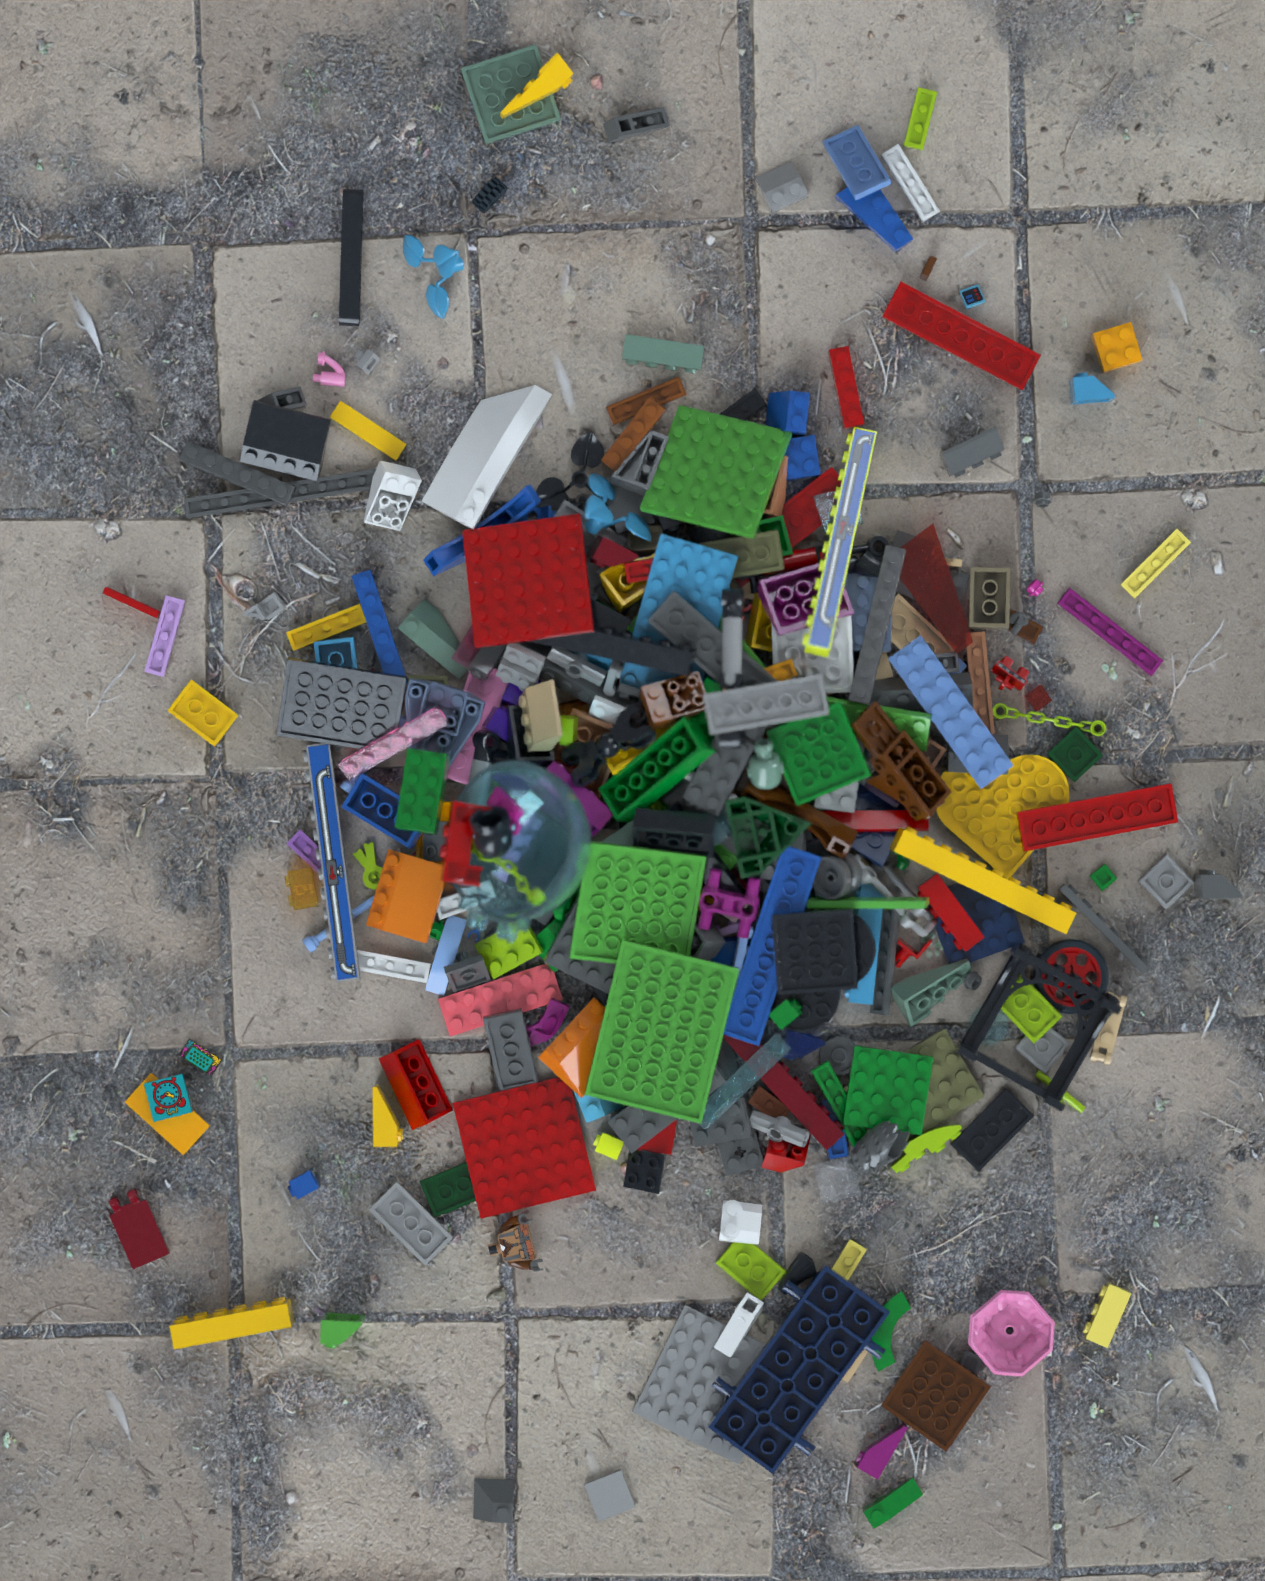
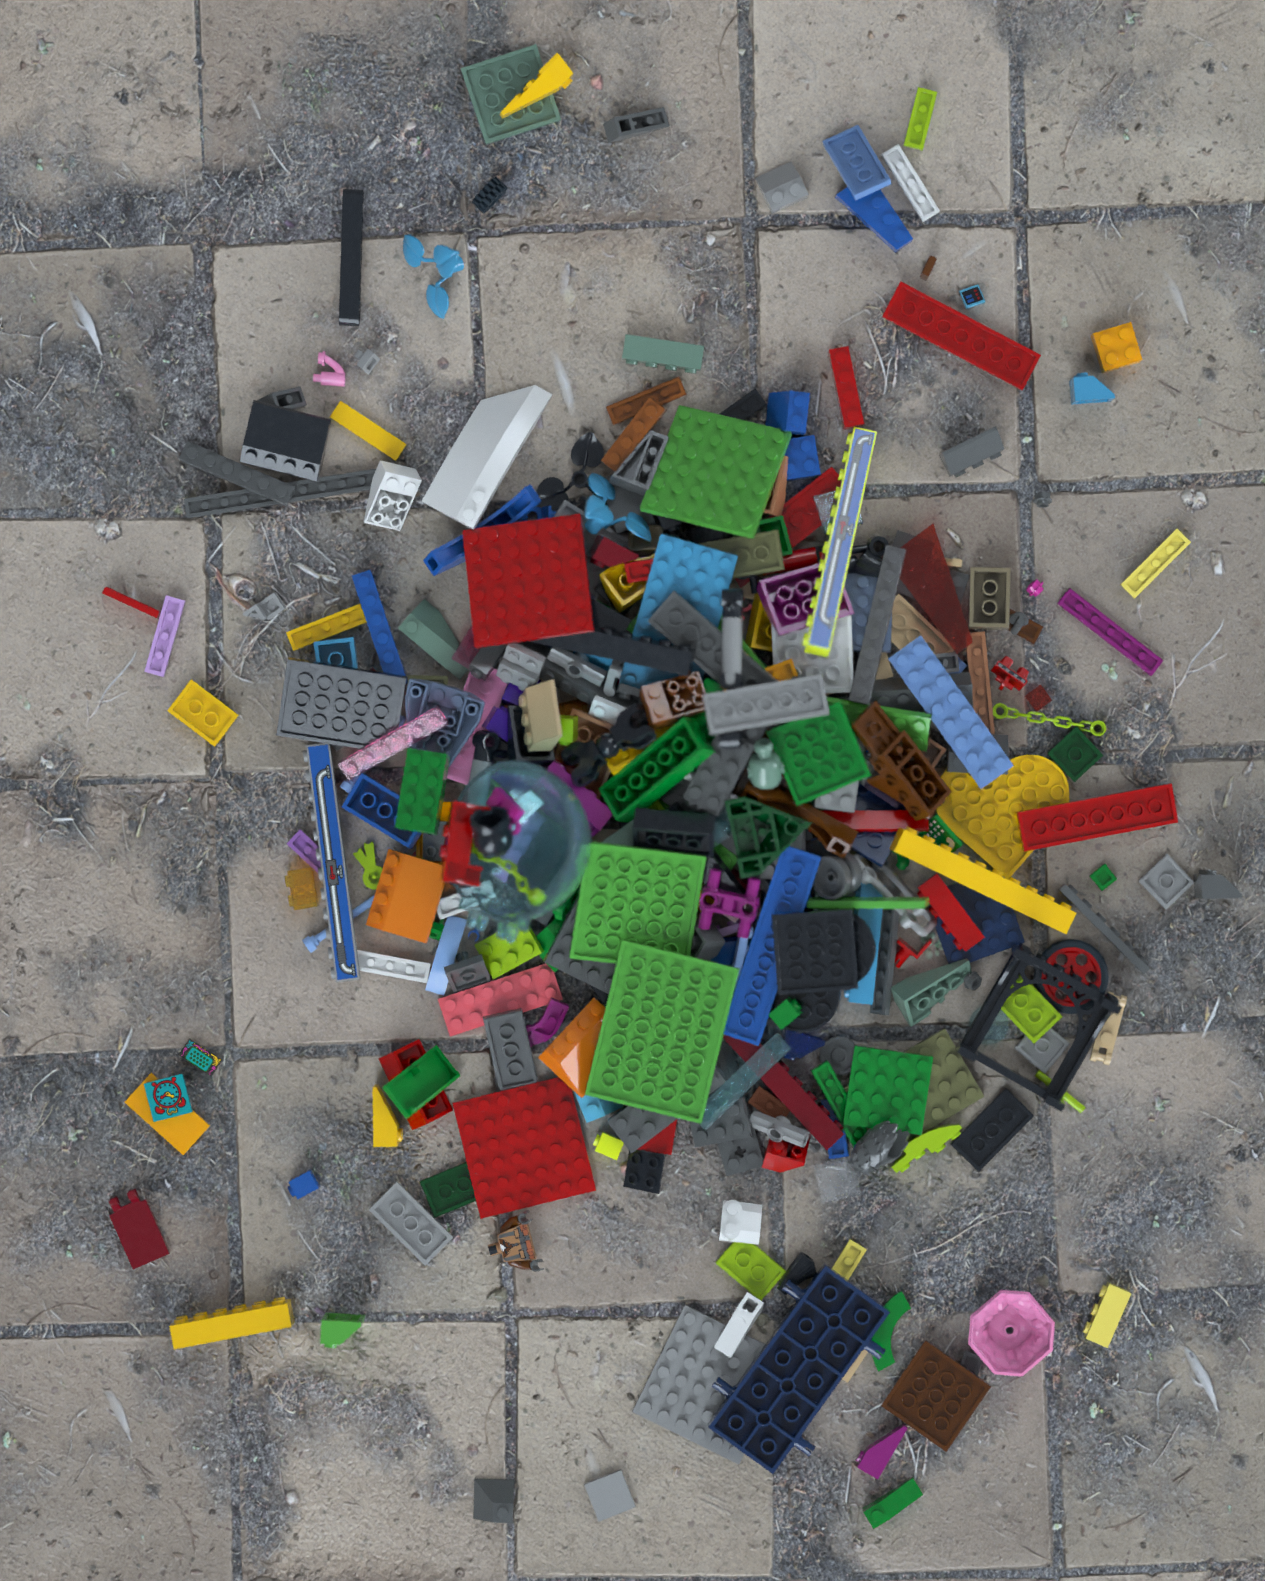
none -> green container [382,1045,460,1119]
none -> green slope [917,814,963,853]

